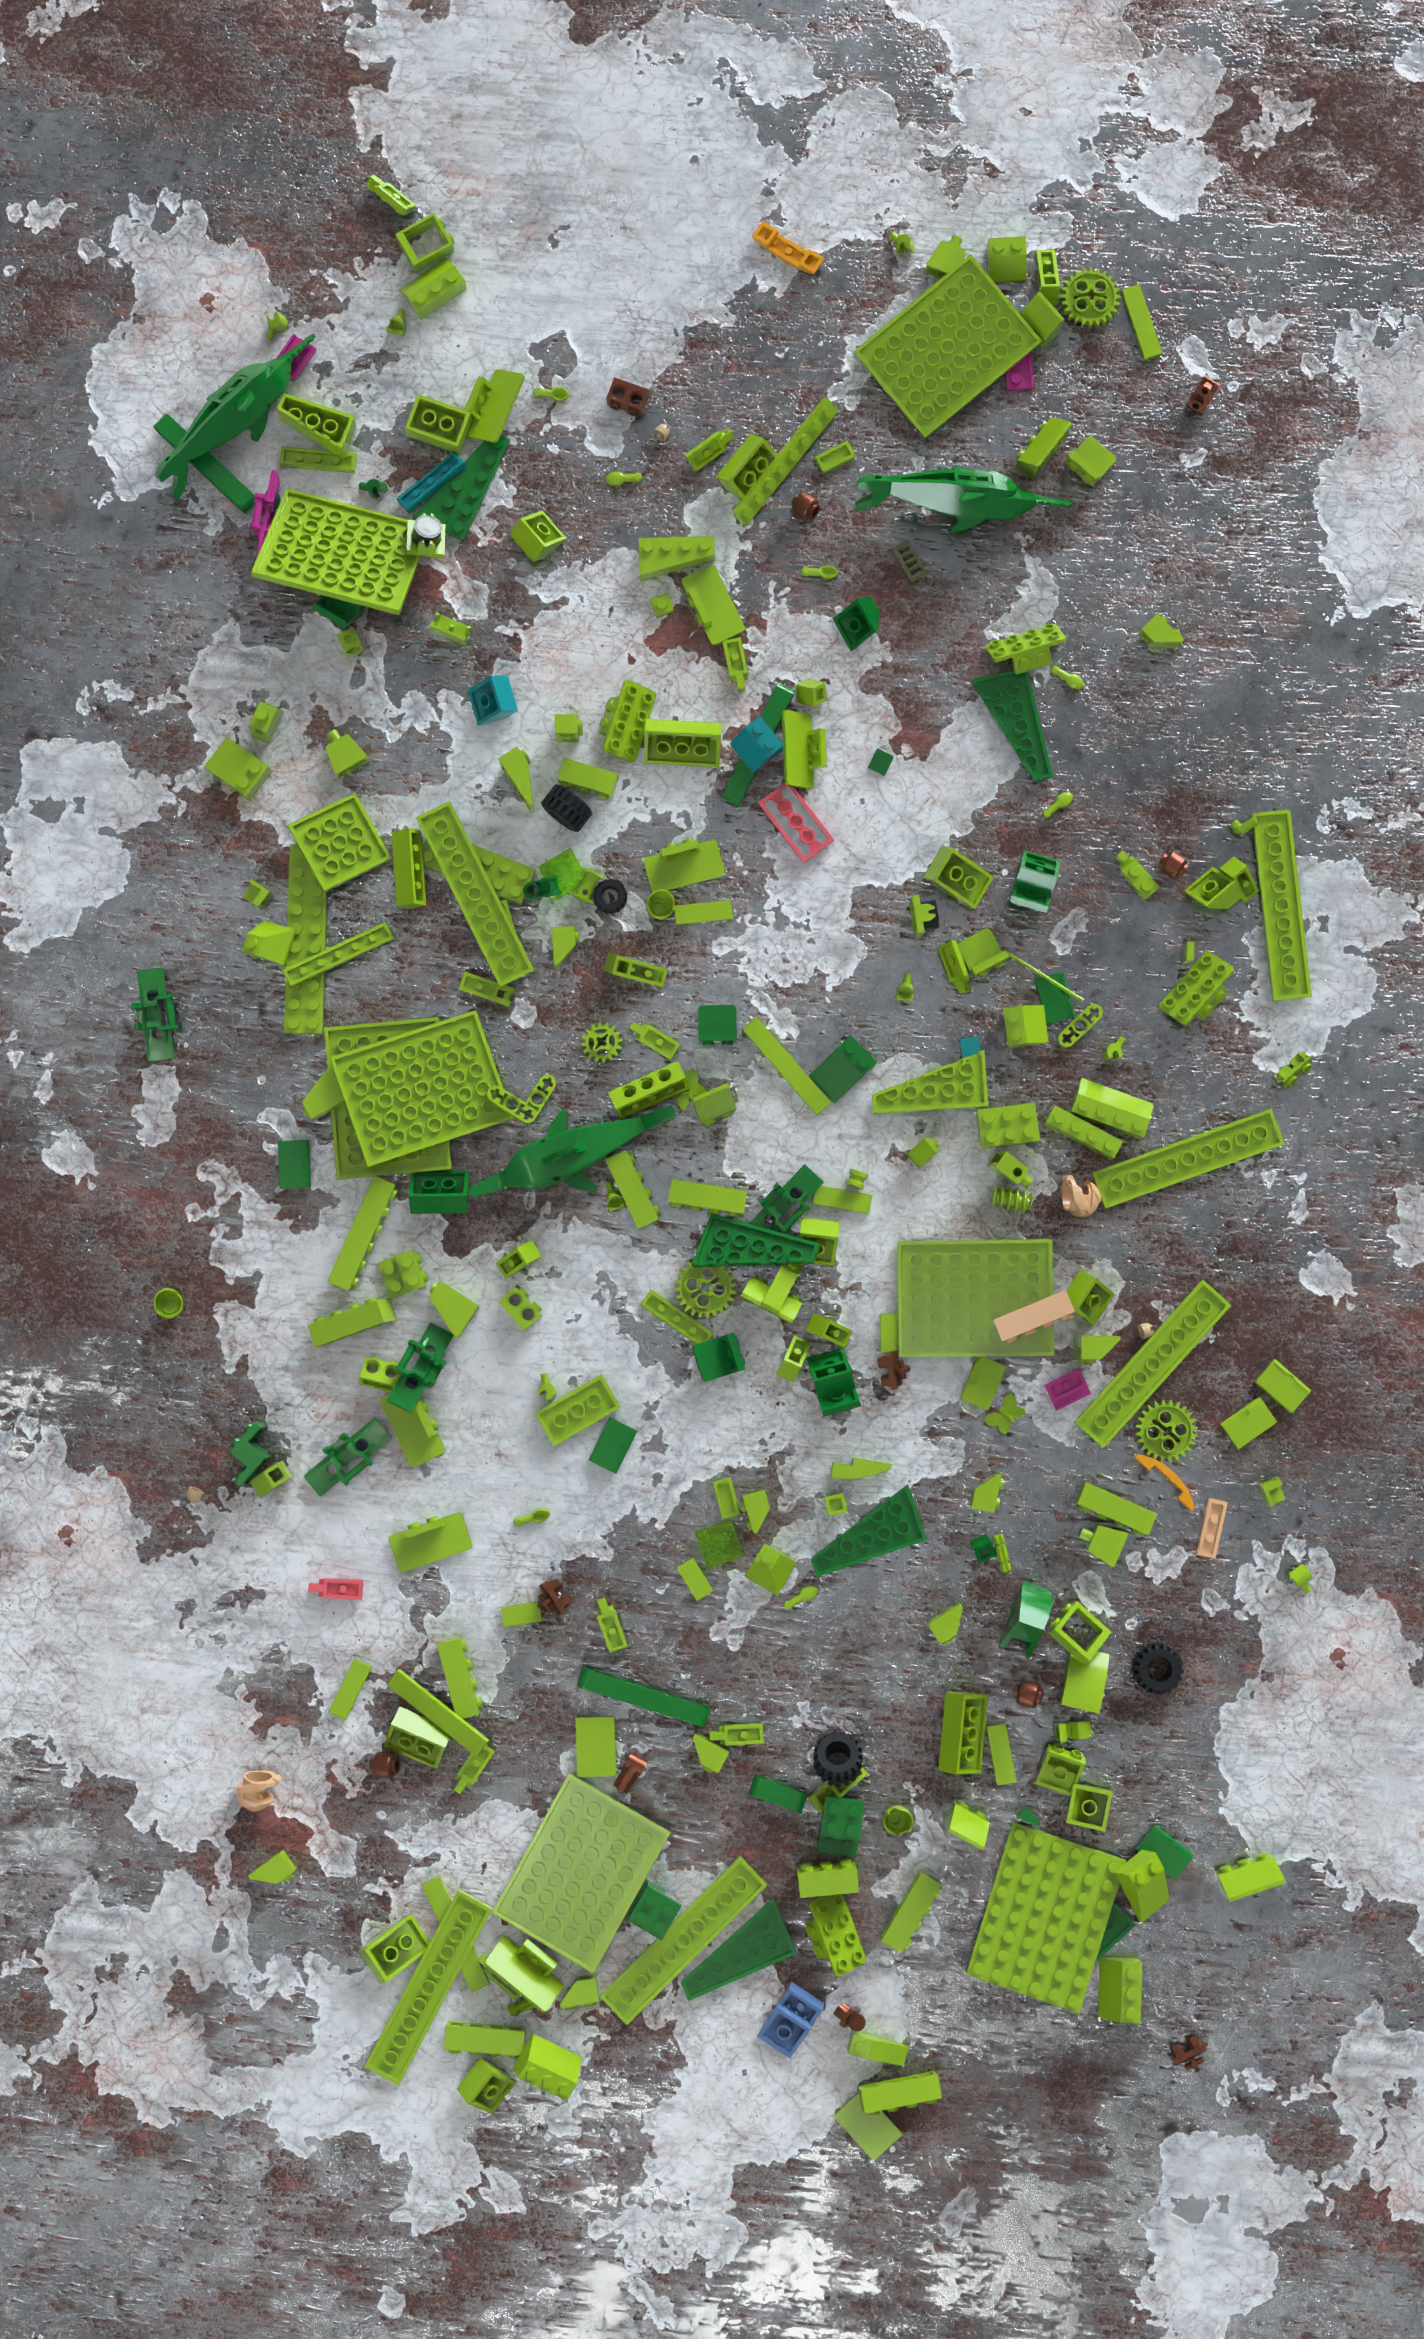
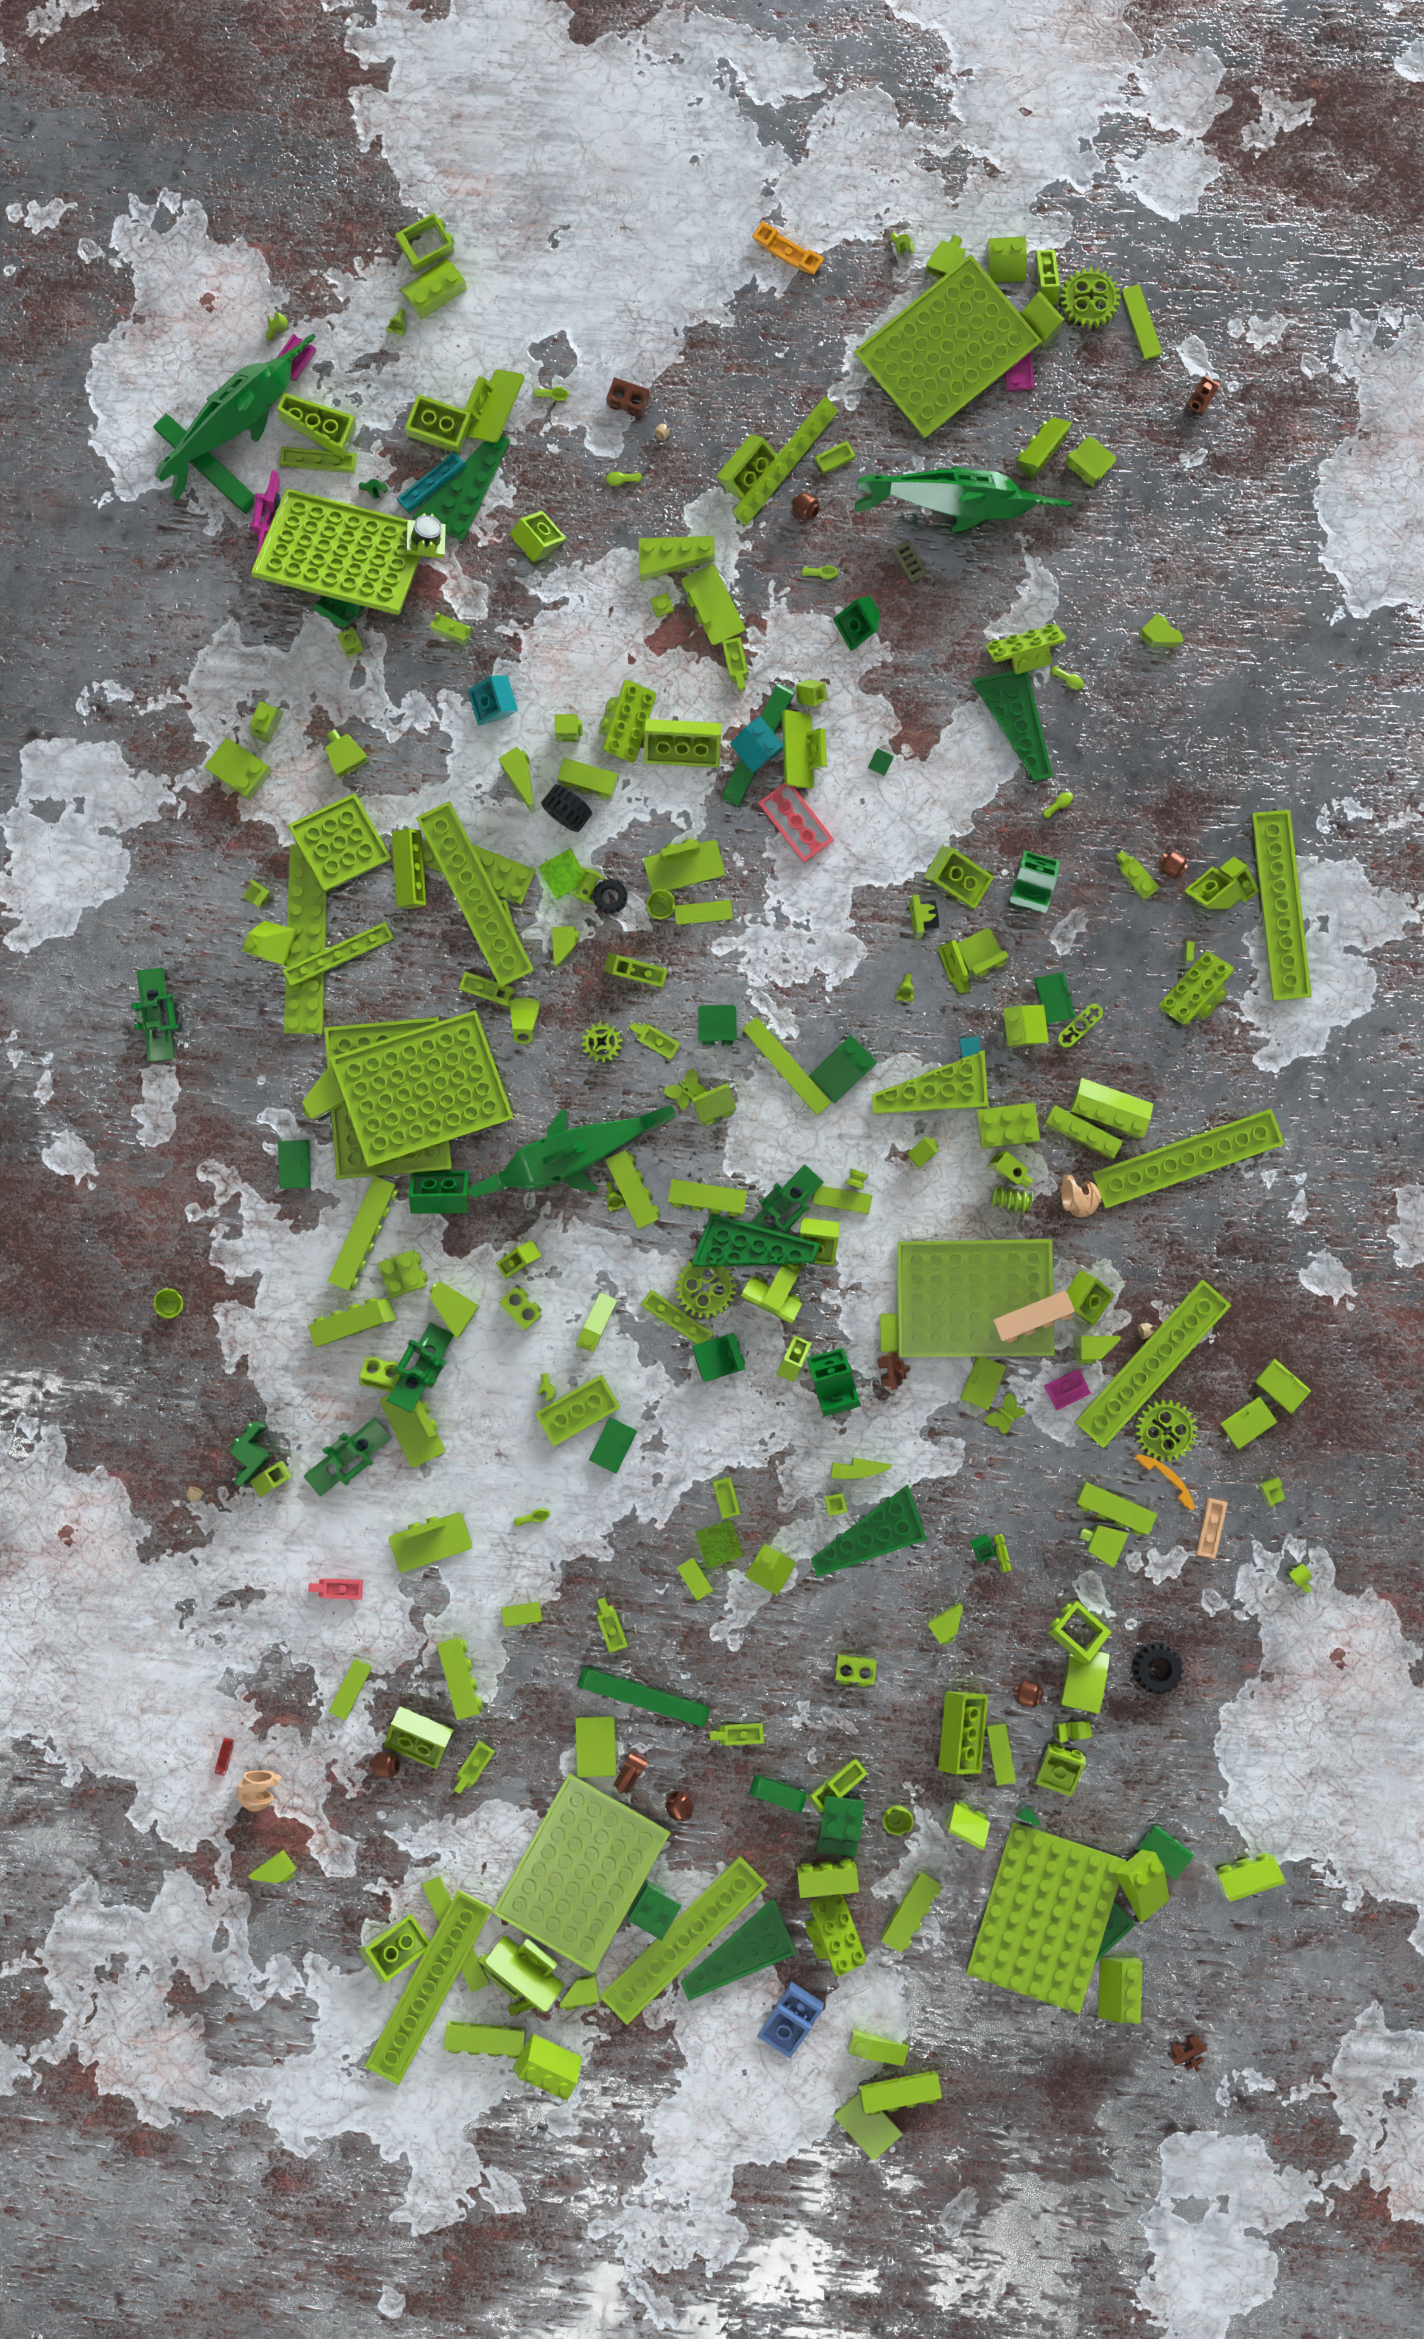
lime hinge [366,175,415,215] -> none
lime tile [387,1669,489,1757] -> none
lime slope [457,2057,517,2114] -> none
lime beam [486,1074,556,1124] -> none
green piece [523,875,562,899] -> none
copper hips [537,1579,572,1615] -> none
lime brick [608,1061,690,1120] -> none
lime hinge [685,428,735,472] -> none
lime slope [693,1732,729,1774] -> none
lime slope [740,1489,770,1534] -> none
lime piece [784,1586,818,1610] -> none
lime slope [806,1313,852,1348] -> none
black tyre [813,1731,862,1787] -> none
copper hips [833,2003,866,2031] -> none
lime slope [970,1474,1004,1513] -> none
green piece [998,1580,1052,1658] -> none
lime piece [1007,952,1084,1002] -> none
lime slope [1066,1784,1113,1832] -> none
lime piece [1102,1036,1126,1061] -> none
lime arm [1230,817,1258,834] -> none
lime hinge [1275,1052,1313,1089] -> none
none -> clear red beam [215,1738,235,1776]
none -> lime piece [510,997,540,1045]
none -> lime slope [576,1293,617,1353]
none -> copper head [665,1791,694,1821]
none -> lime brick [834,1654,877,1687]

